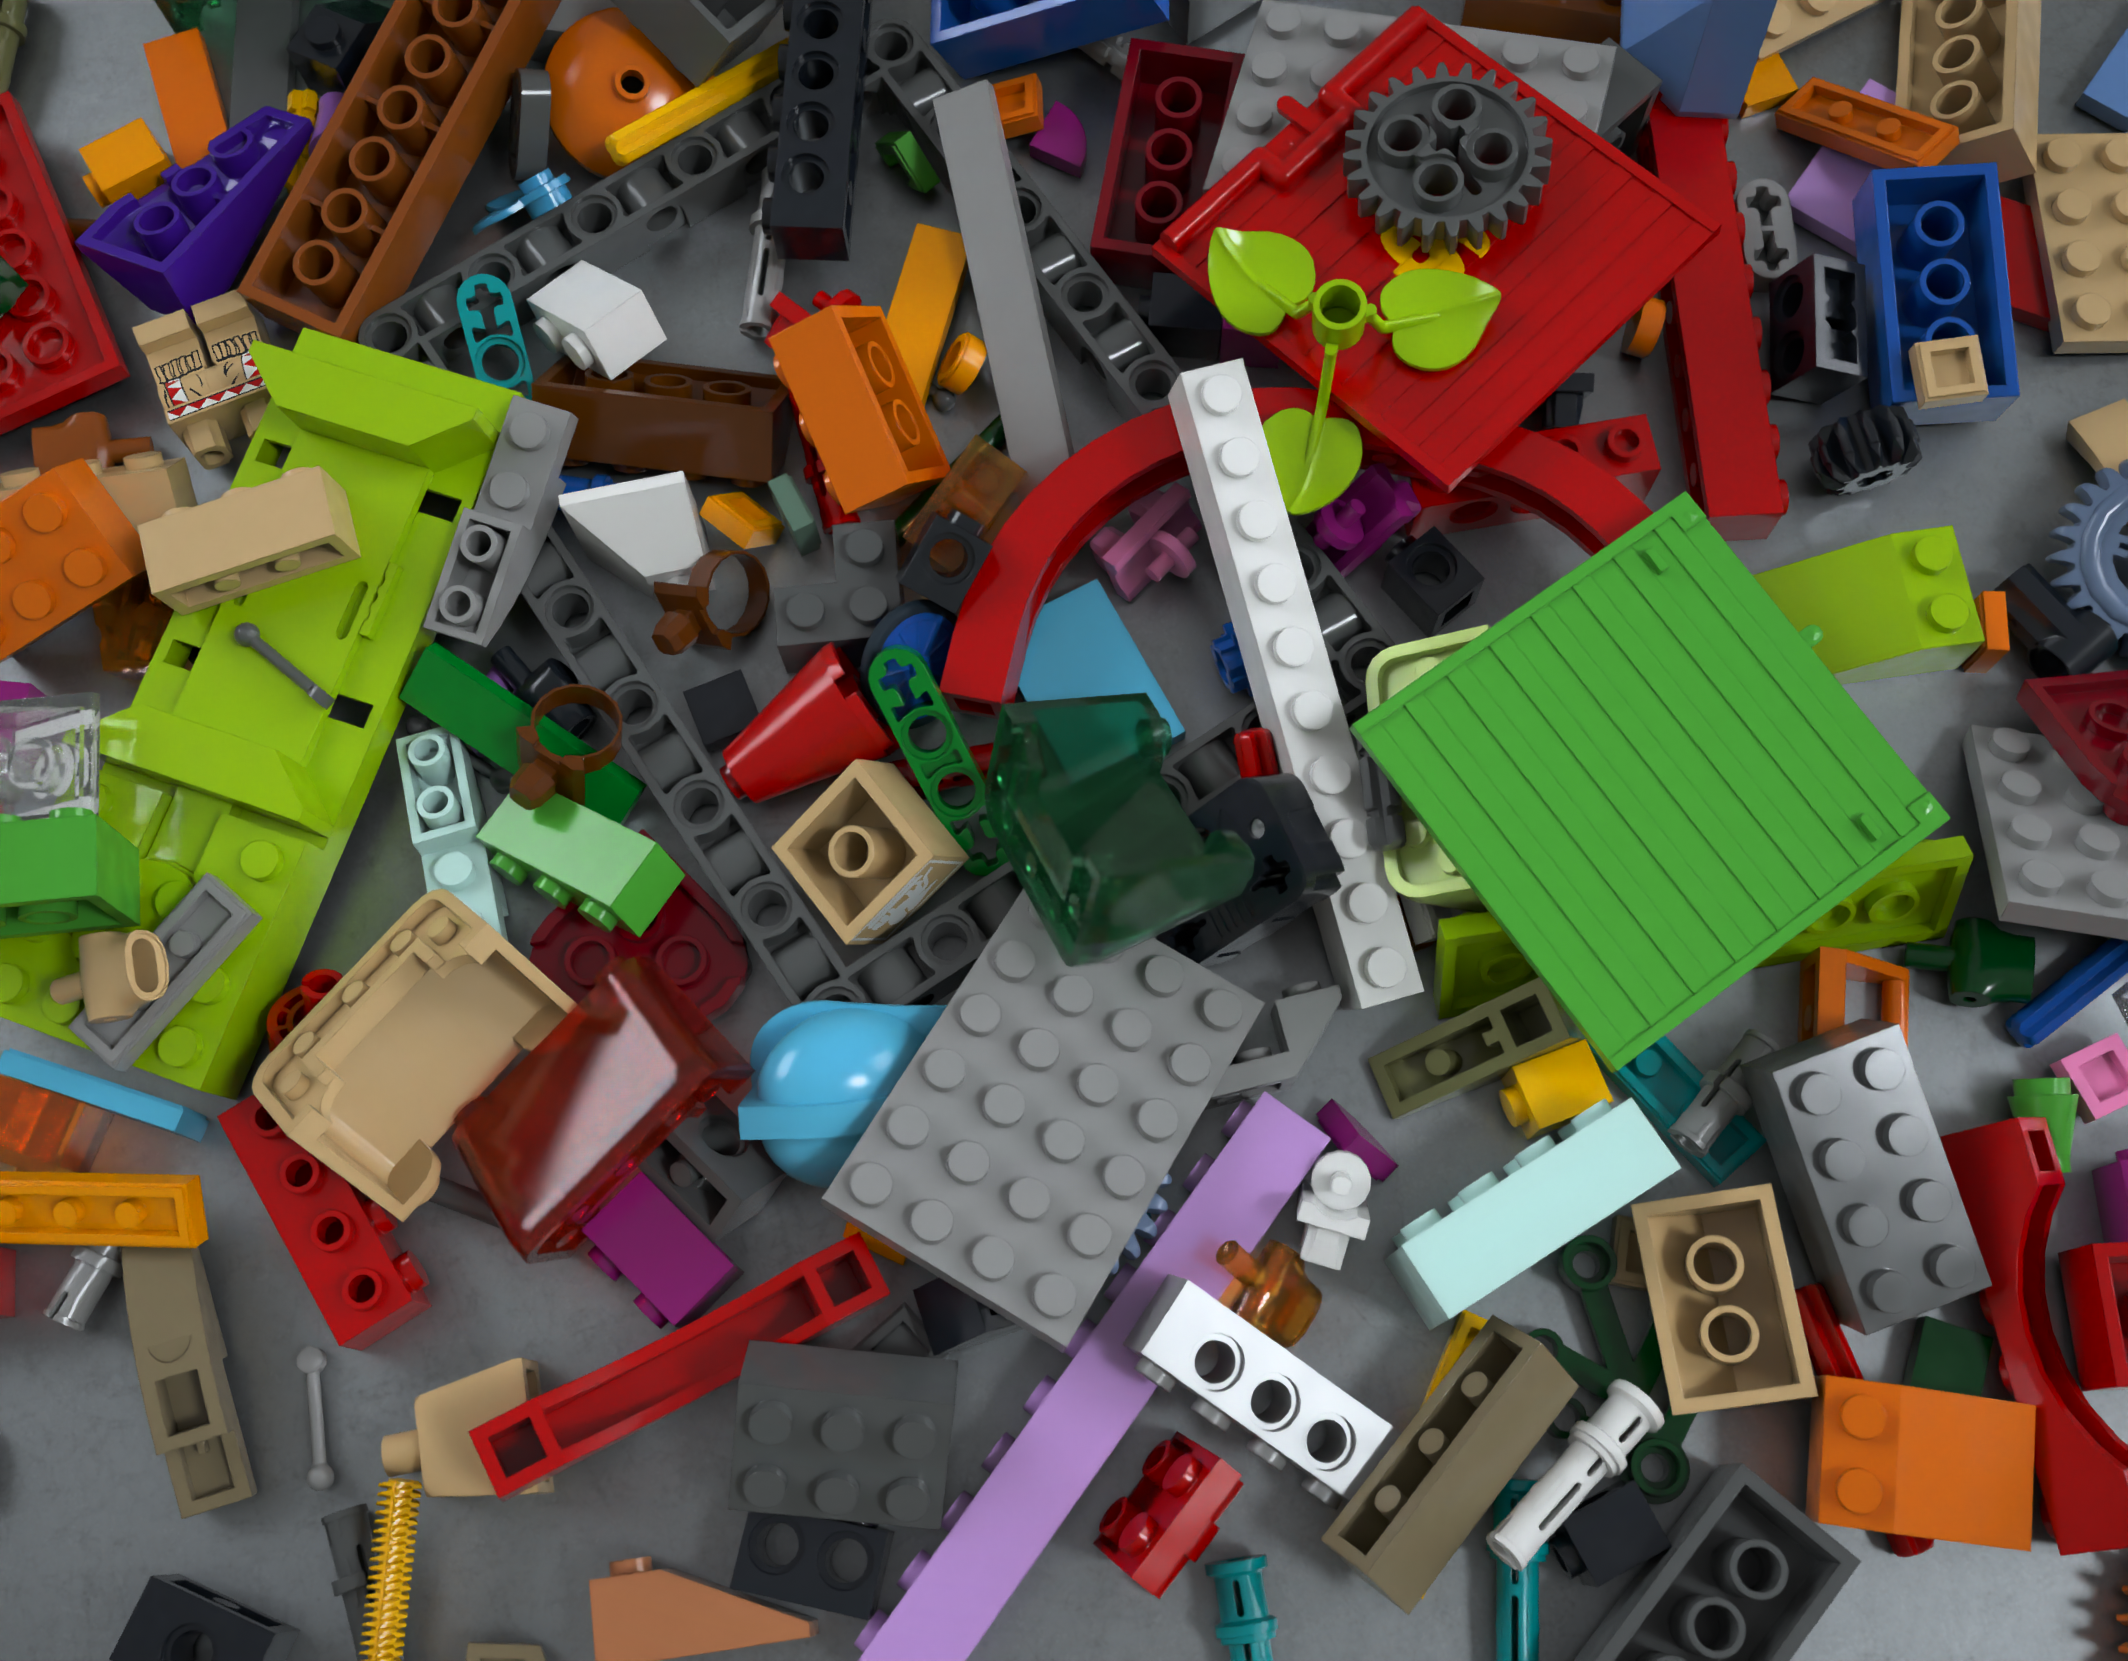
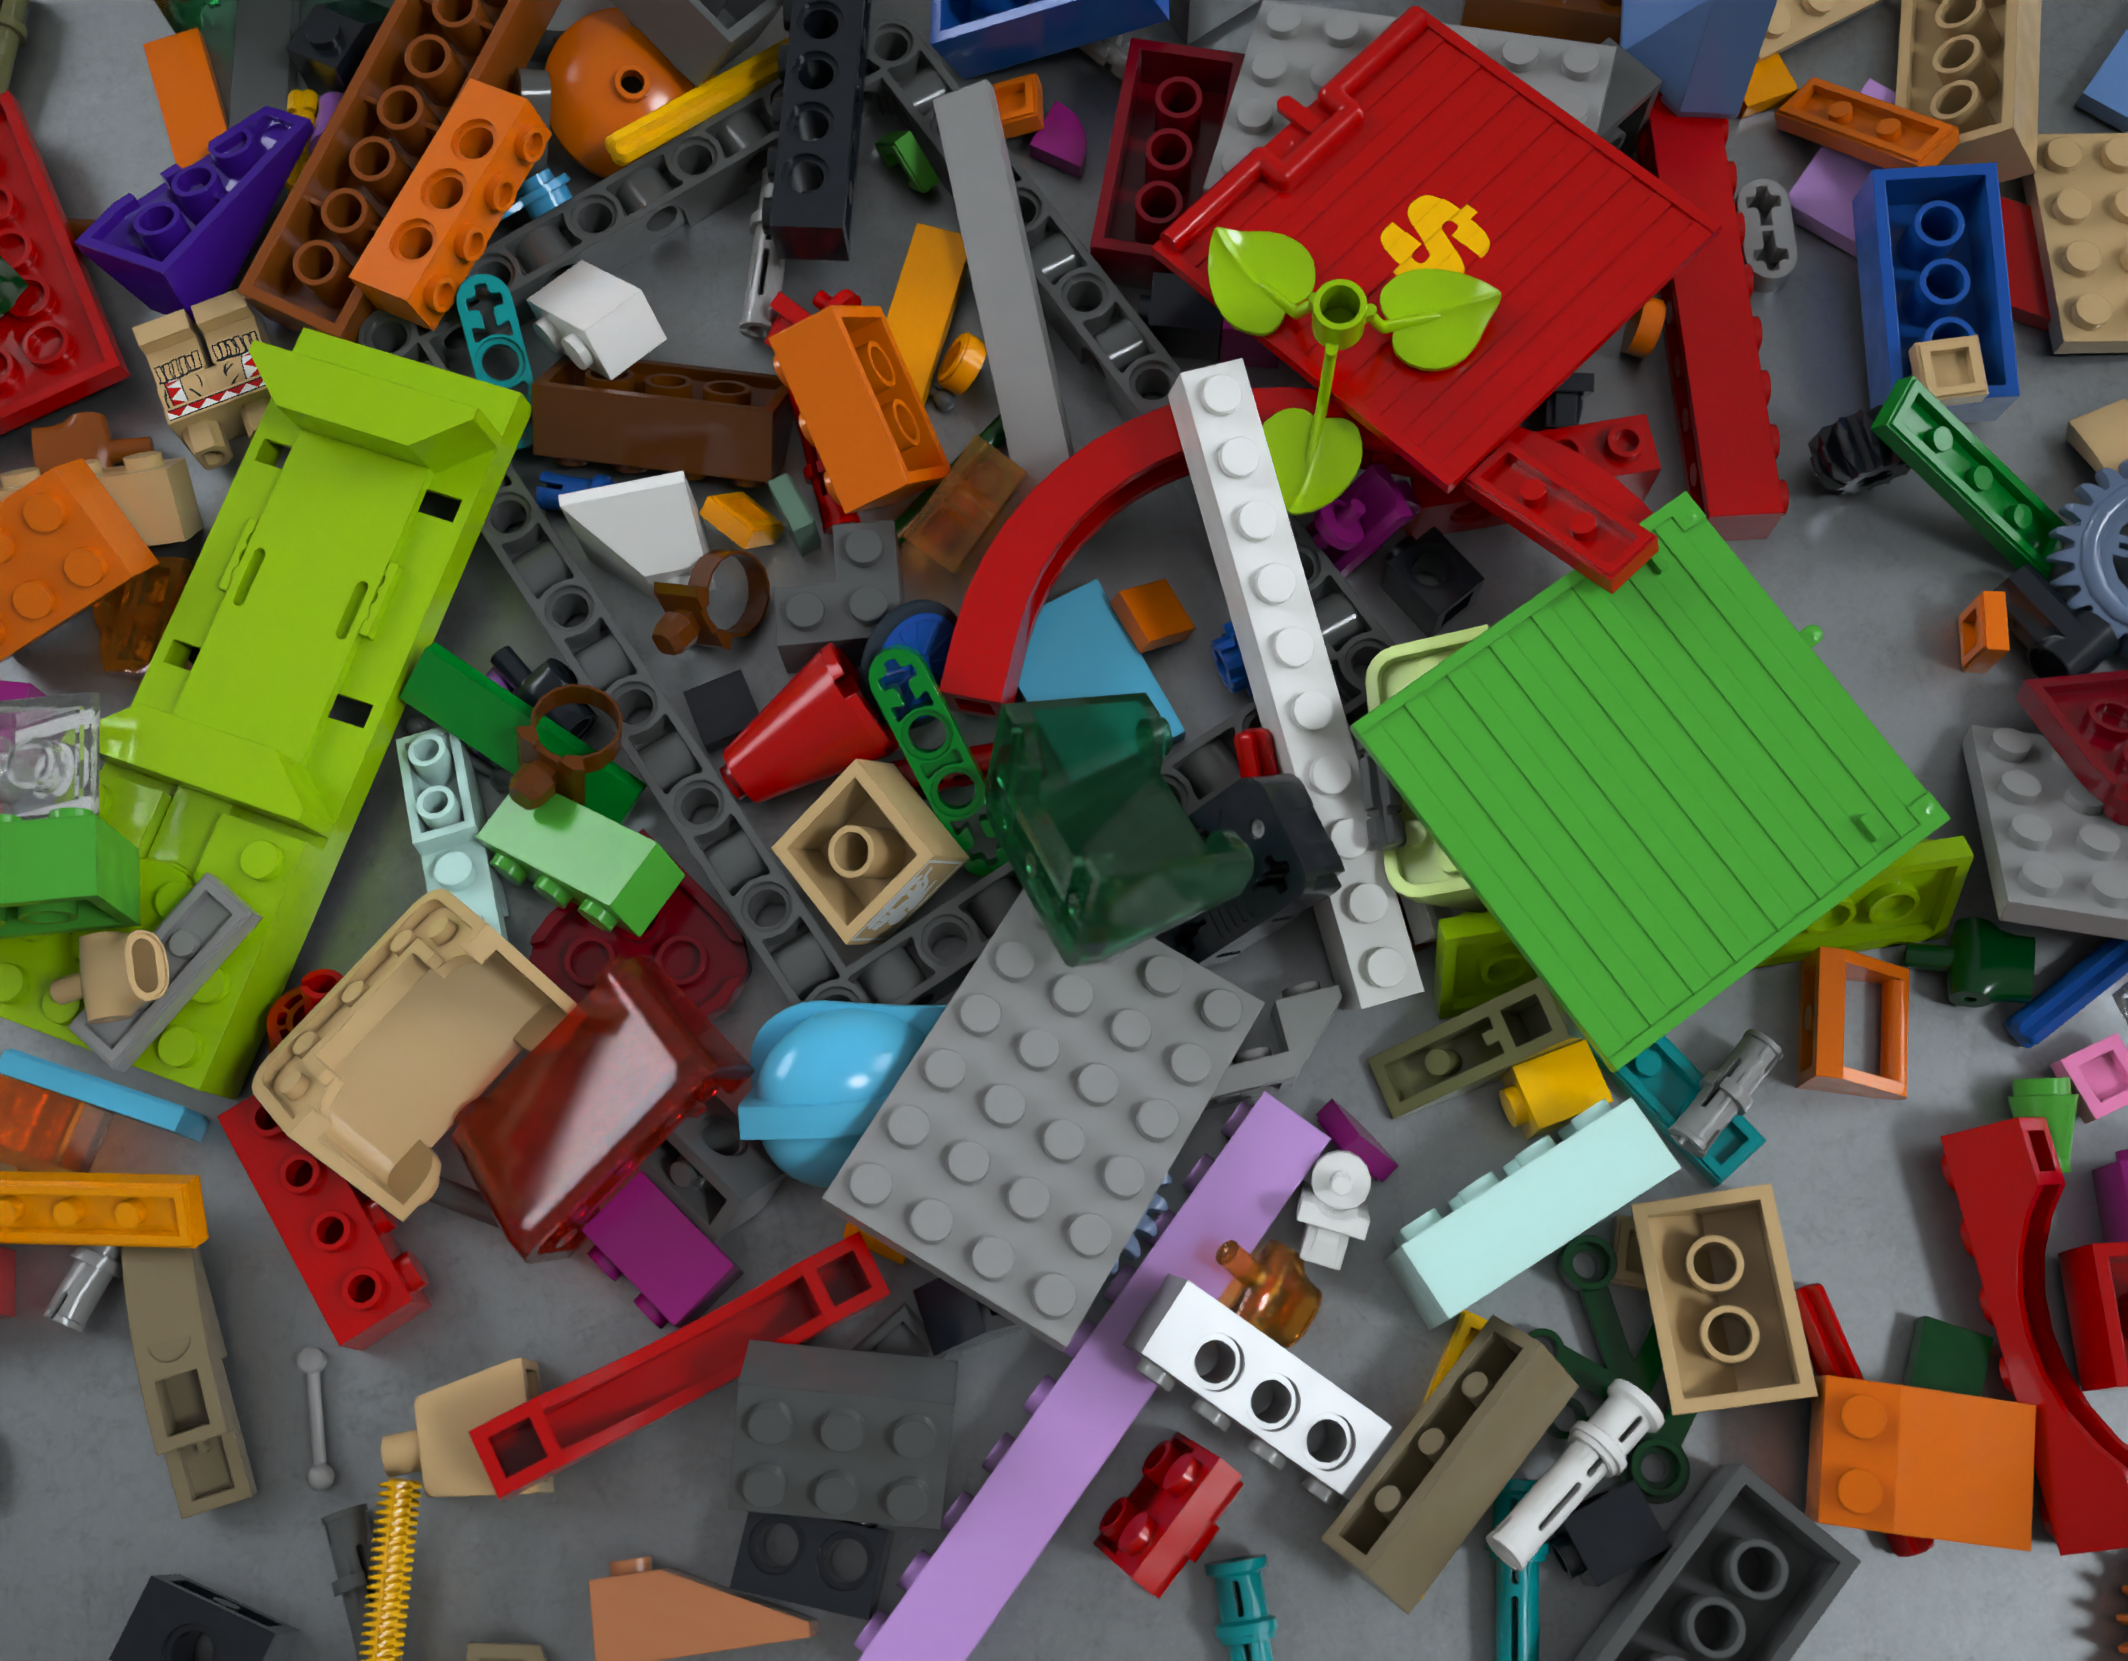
light orange brick [78,117,172,209] -> none
tan brick [137,466,361,616] -> none
dark grey hinge [234,622,335,710] -> none
light grey slope [423,395,579,648] -> none
black brick [896,508,993,614] -> none
bright pink hips [1090,482,1202,602] -> none
dark grey gear [1343,62,1553,254] -> none
dark grey brick [1740,1018,1993,1336] -> none
lime slope [1753,525,1985,685] -> none
black brick [1769,253,1868,405] -> none
none -> orange brick [349,78,552,331]
none -> orange tile [1110,578,1196,653]
none -> red tile [1462,438,1659,594]
none -> green tile [1870,376,2068,579]

